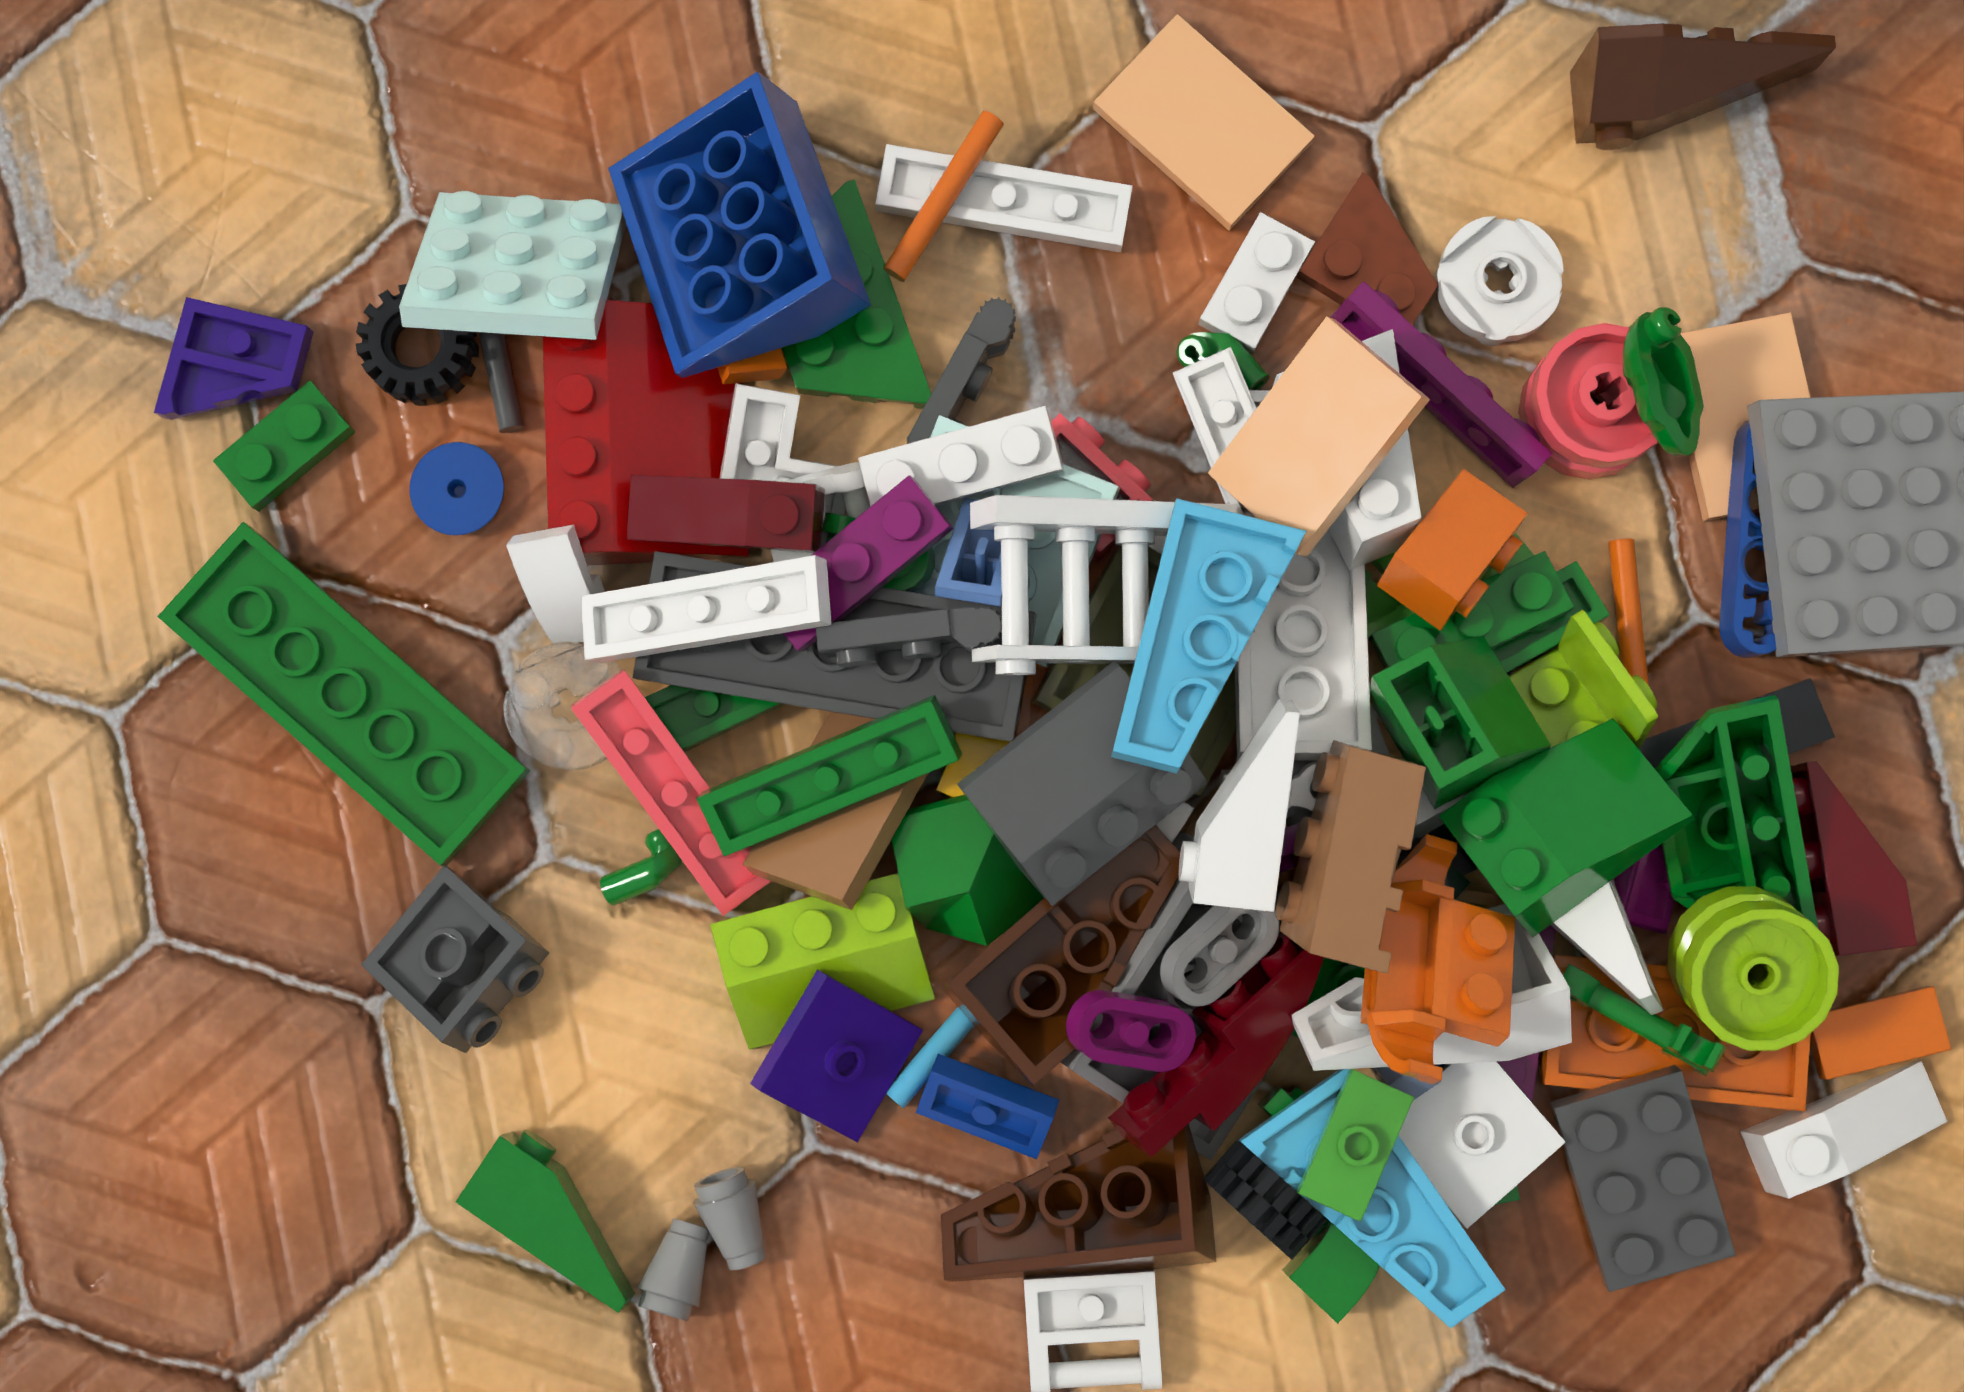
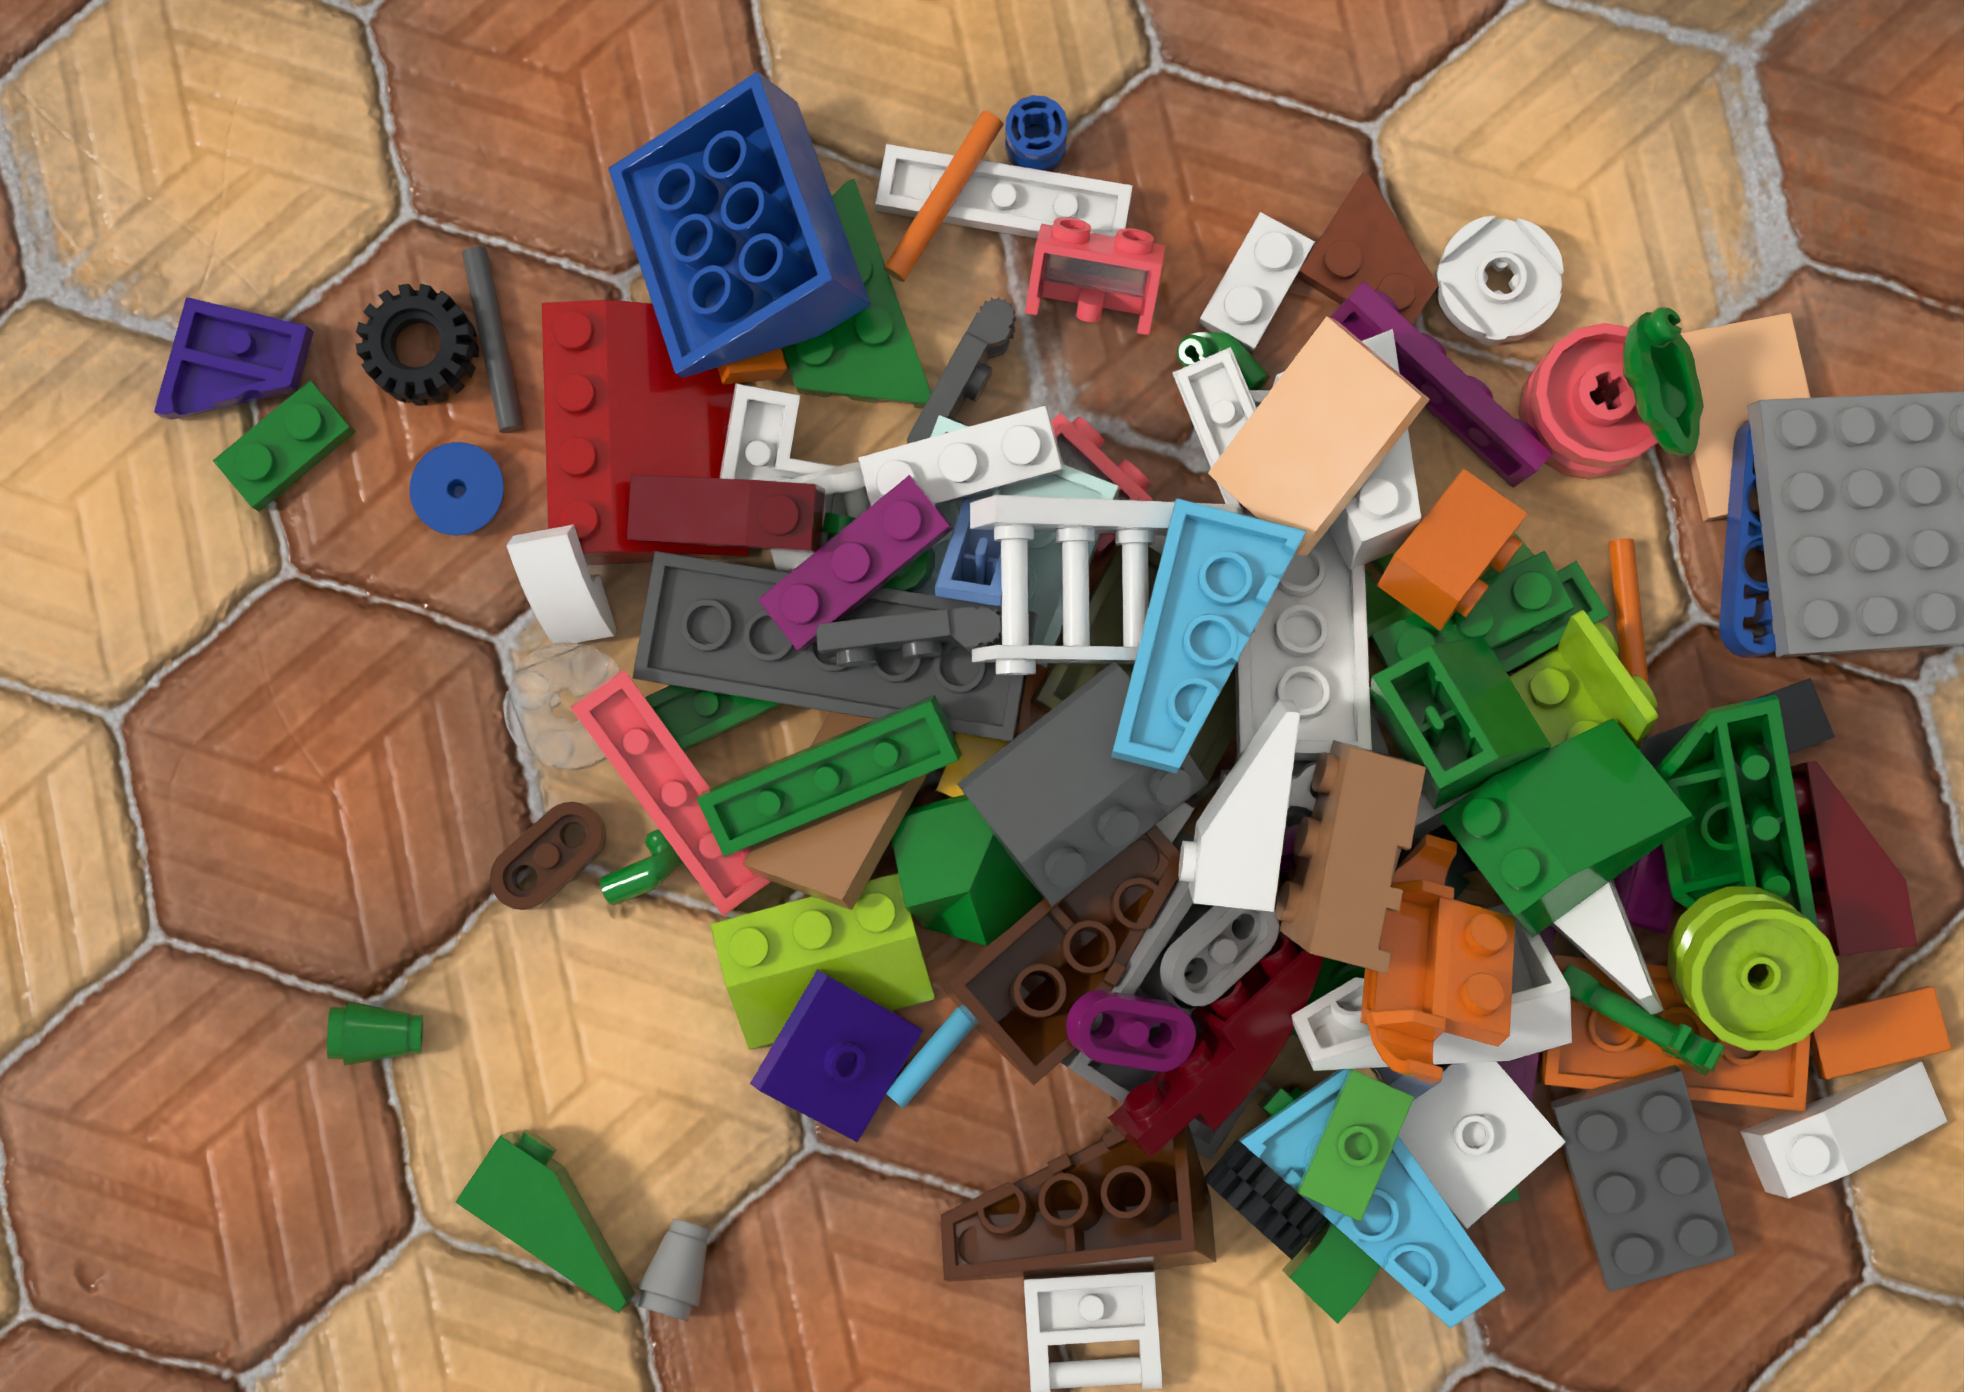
green plate [157,522,531,866] -> none
dark grey plate [361,865,549,1053] -> none
light aqua plate [399,191,626,340] -> none
white plate [581,555,832,663] -> none
light grey cone [693,1167,766,1270] -> none
blue plate [916,1054,1059,1159] -> none
light nougat tile [1093,14,1315,231] -> none
reddish brown wedge [1570,23,1836,150] -> none
none -> green cone [327,1001,423,1066]
none -> reddish brown plate [490,802,606,910]
none -> blue wheel [1005,95,1068,172]
none -> coral window [1025,217,1165,335]

